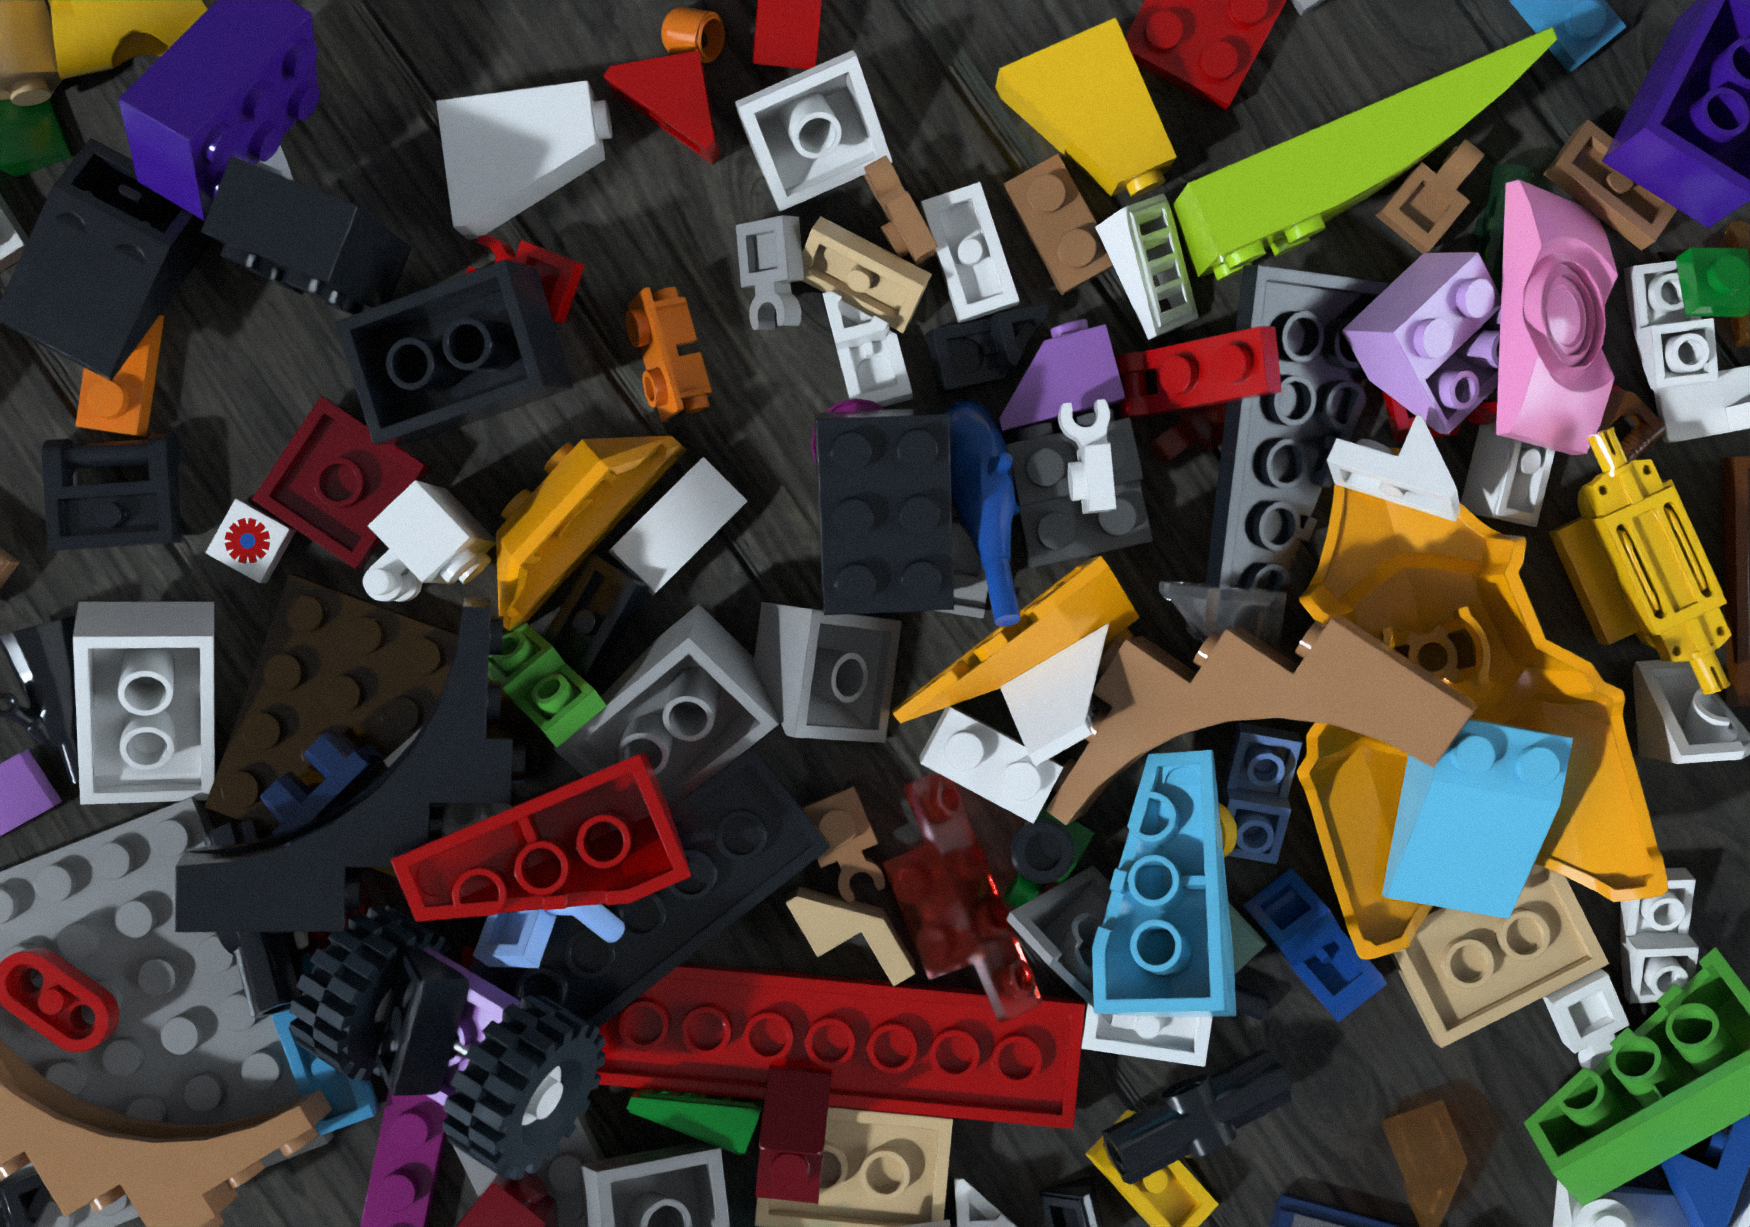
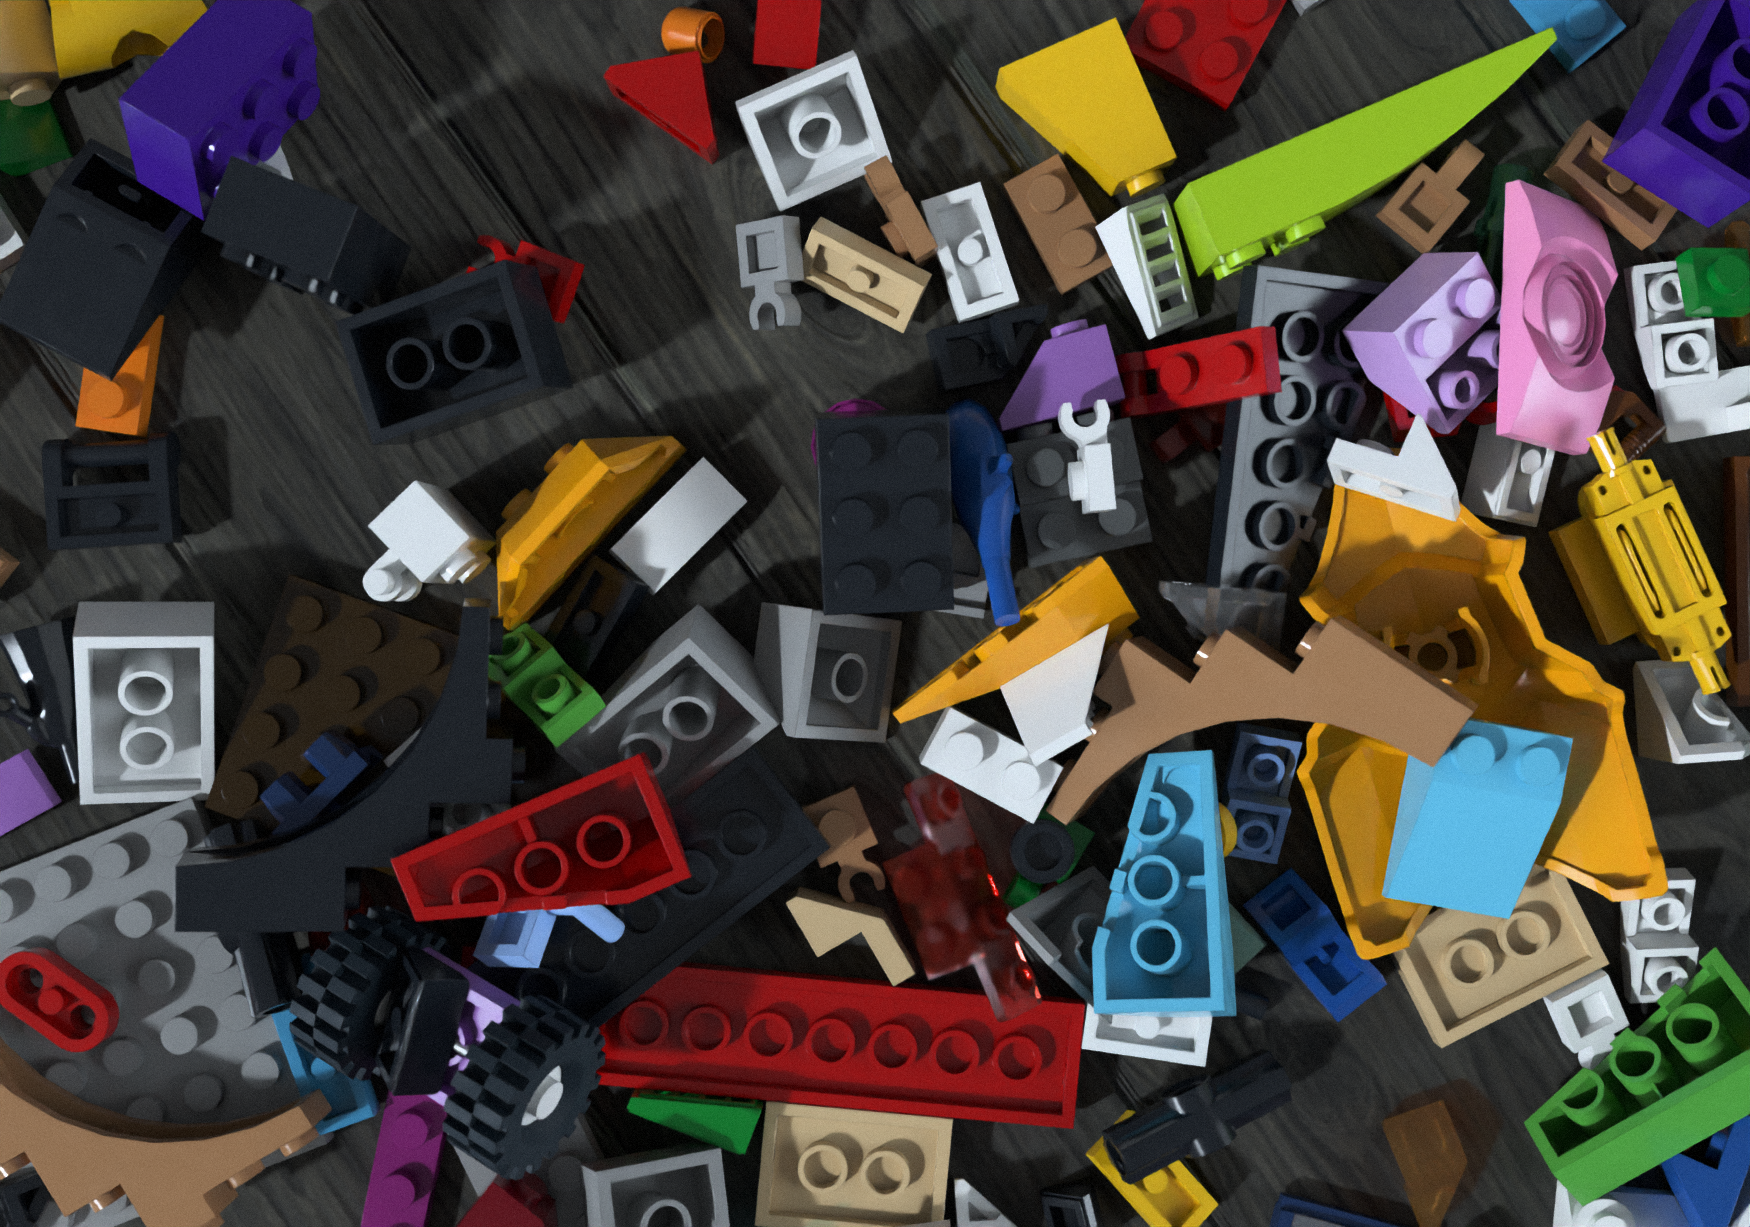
white tile [205,499,296,583] -> none
dark red plate [251,396,431,570] -> none
white slope [436,81,613,240] -> none
orange hinge [625,287,713,423] -> none
dark red slope [755,1065,832,1204] -> none
white slope [822,291,913,407] -> none

